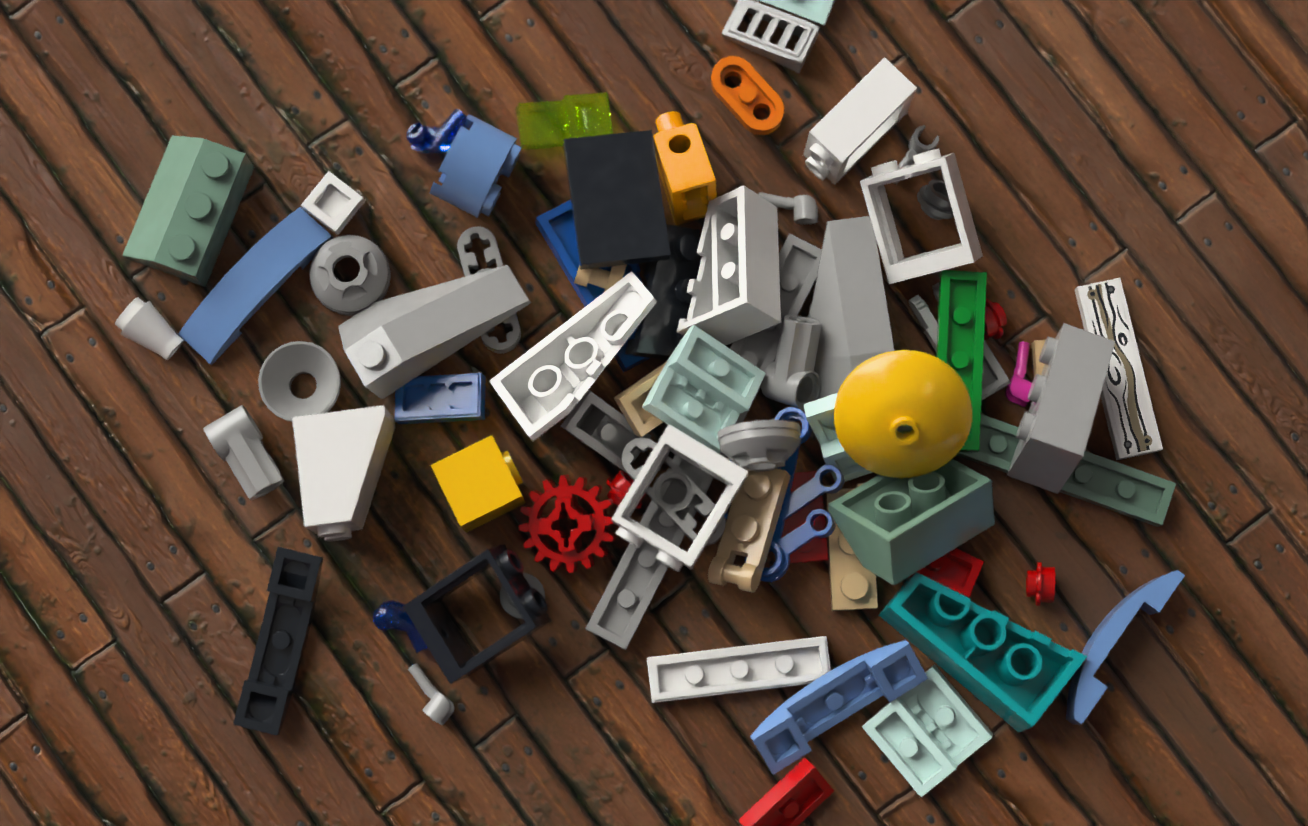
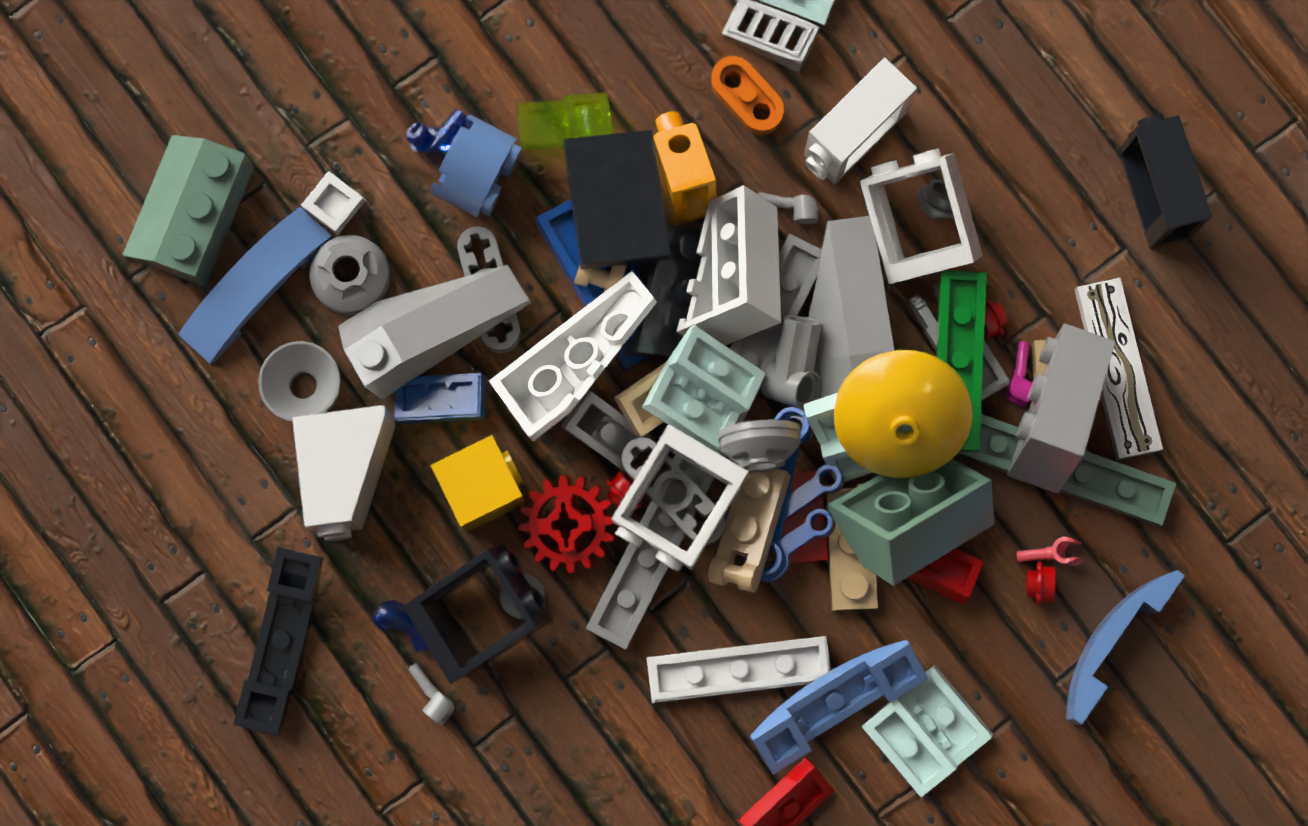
white cone [115,297,184,360] -> none
light grey piece [203,405,284,501] -> none
teal wedge [878,573,1088,732] -> none
light grey hand [893,125,939,184] -> none
none -> coral hand [1017,537,1084,566]
none -> black window [1118,113,1212,249]

